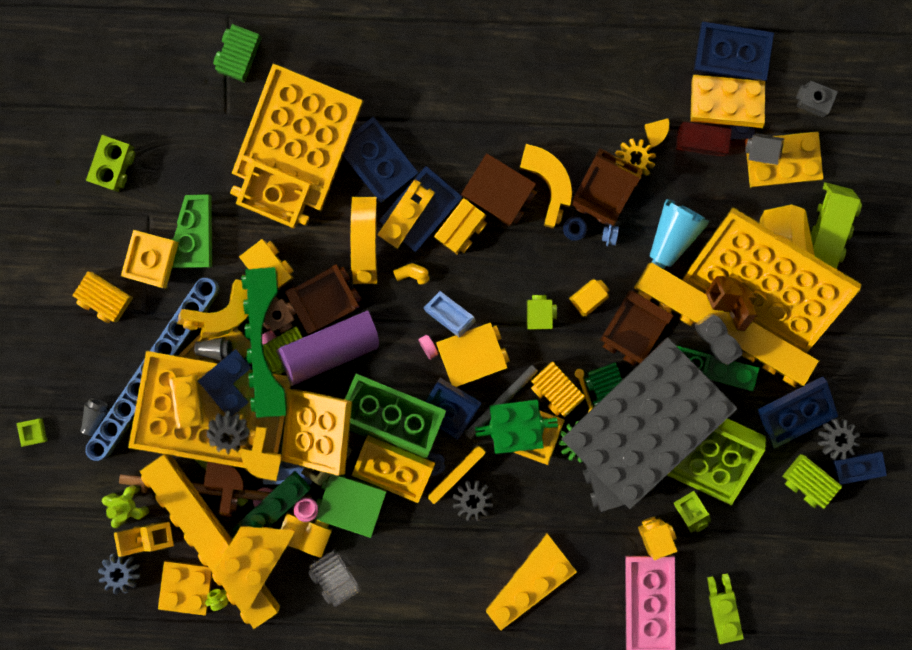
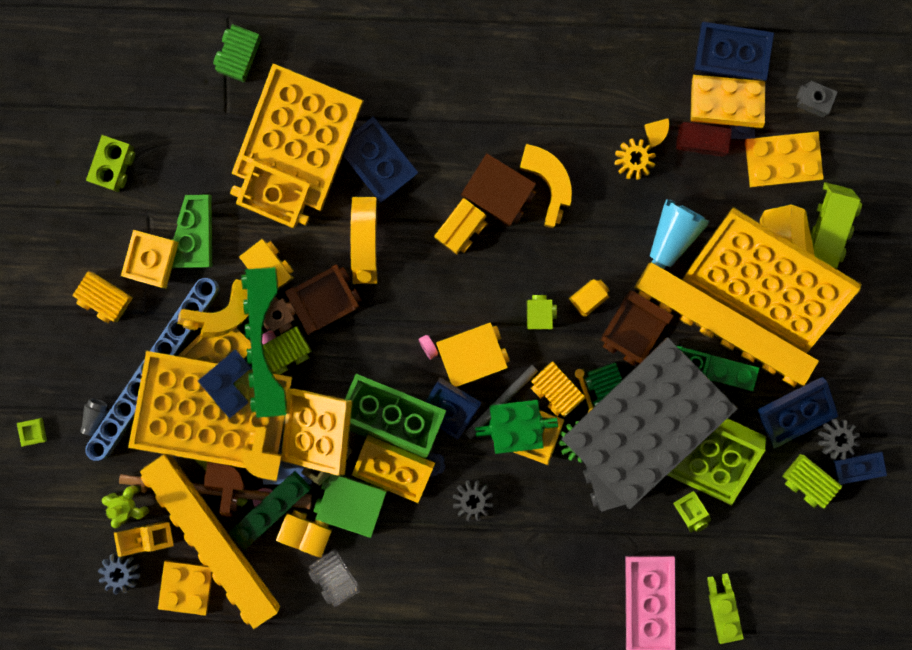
yellow brick [170,374,204,428] -> none
dark grey cone [194,337,233,361] -> none
lime plate [205,589,229,611] -> none
dark grey gear [207,411,249,454] -> none
yellow wing [215,526,295,614] -> none
medium lavender brick [276,311,379,386] -> none
bright pink plate [294,497,318,522] -> none
yellow plate [377,179,435,249] -> none
dark blue plate [379,166,462,253] -> none
yellow arm [393,263,429,285] -> none
medium blue tile [424,291,476,338] -> none
yellow tile [428,445,486,504] -> none
yellow wing [486,533,577,631] -> none
dark blue plate [563,217,587,241] -> none
reddish brown panel [571,148,643,226] -> none
medium blue plate [602,225,619,246] -> none
yellow brick [638,517,677,561] -> none
dark grey brick [695,314,742,365] -> none
reddish brown brick [705,276,757,331] -> none
dark grey brick [746,134,785,165] -> none

